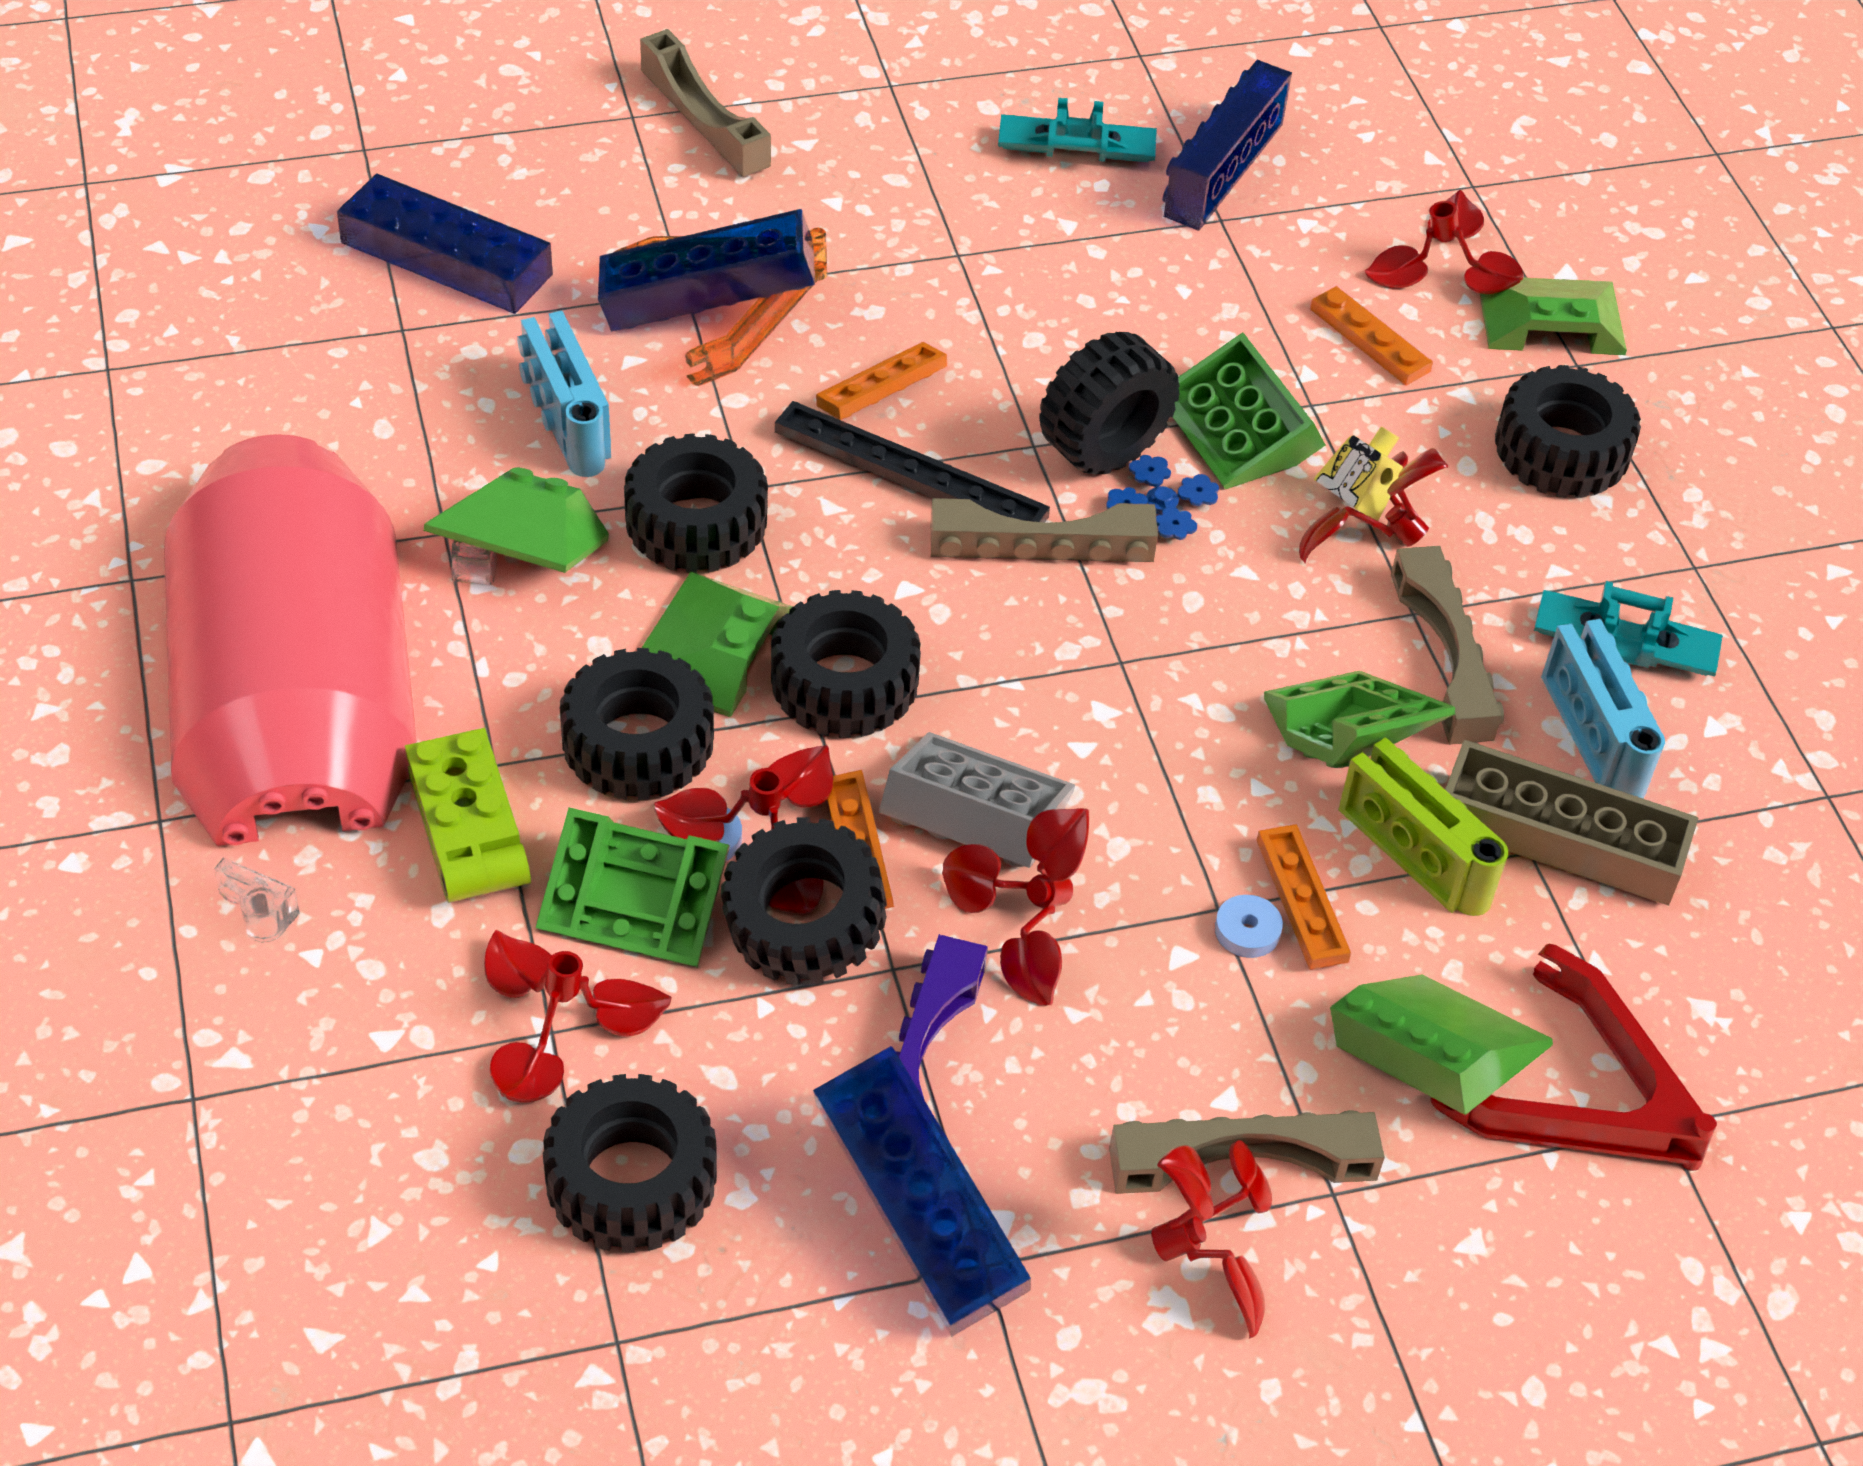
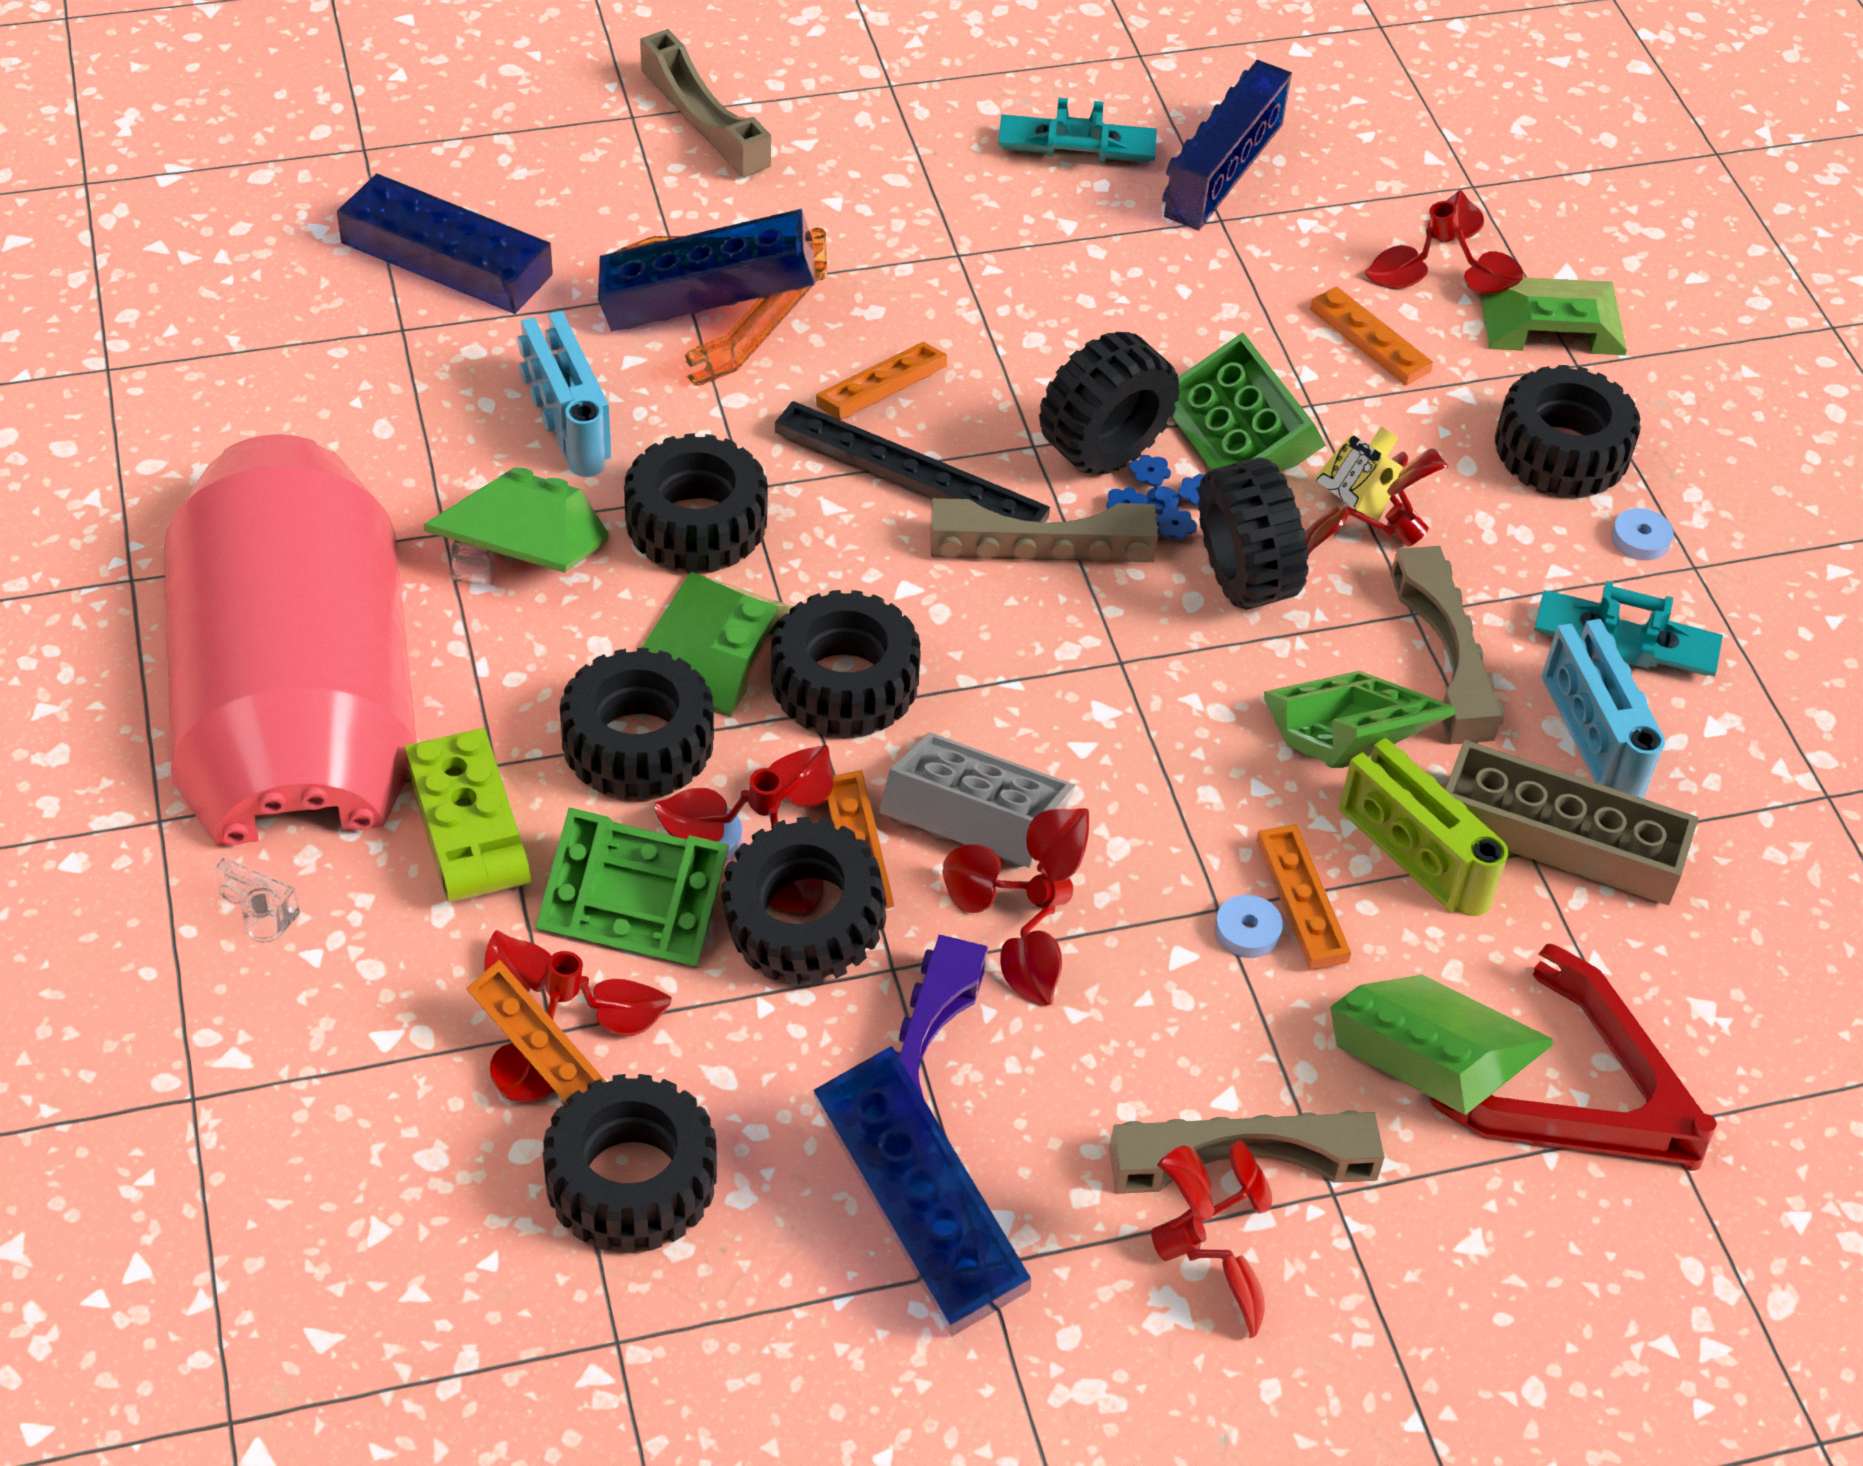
none -> orange plate [466,960,606,1104]
none -> black tyre [1198,457,1309,610]
none -> light blue piece [1612,508,1674,560]

